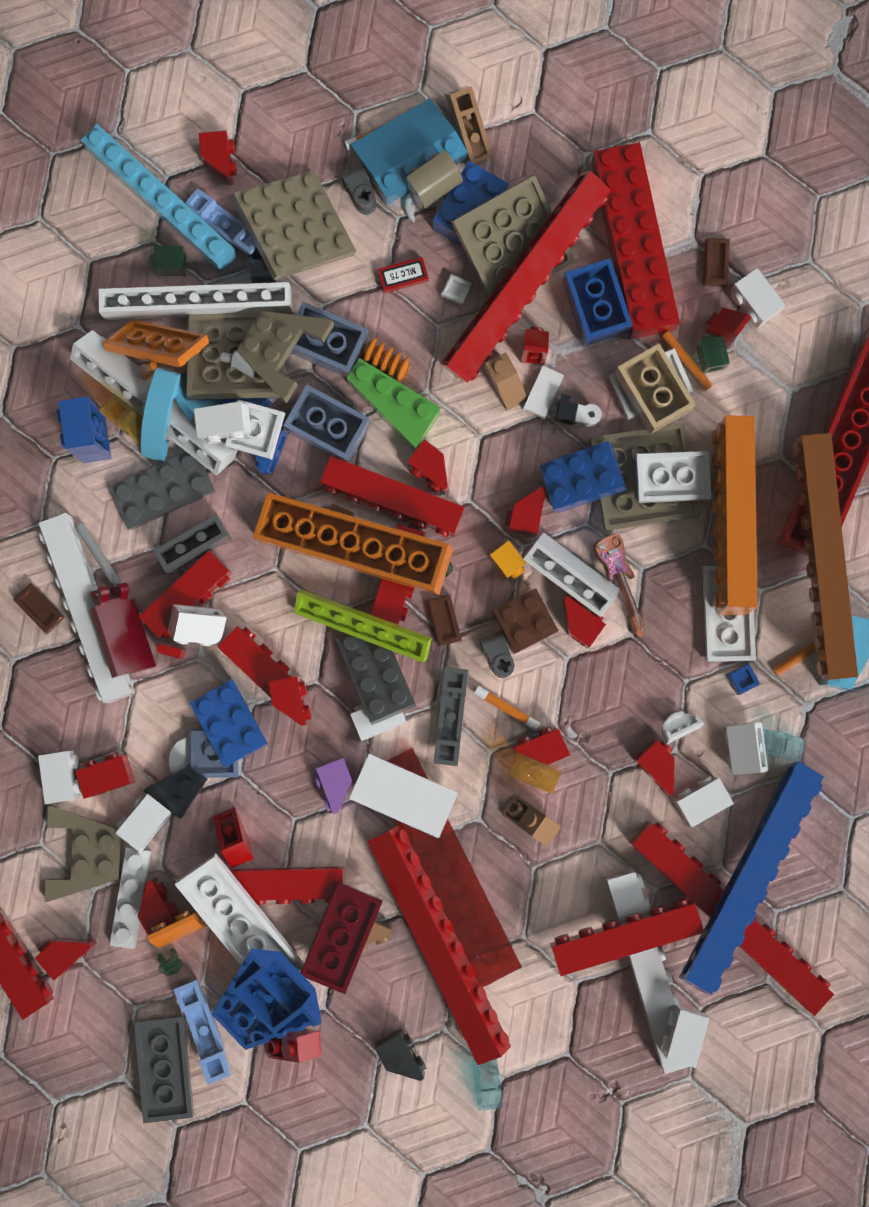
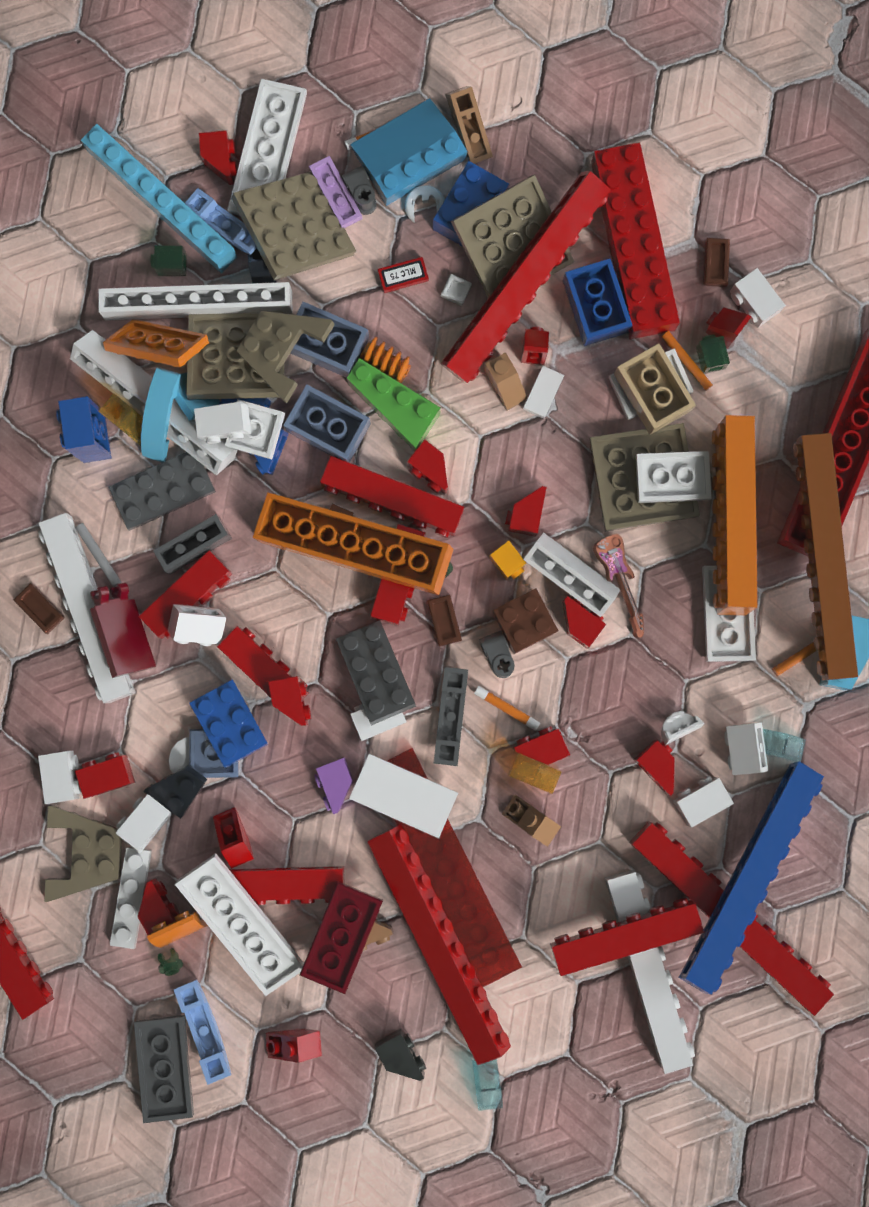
red slope [35,938,97,981] -> none
orange bar [140,361,157,380] -> none
red tile [156,643,186,659] -> none
blue wedge [211,948,322,1050] -> none
light grey bar [221,351,254,378] -> none
lime plate [294,589,432,663] -> none
dark tan brick [406,150,463,211] -> none
blue brick [540,441,627,513] -> none
leg [554,394,602,428] -> none
white brick [661,1005,710,1068] -> none
blue tile [726,663,760,695] -> none
none -> white plate [228,79,307,216]
none -> lavender plate [309,156,363,228]

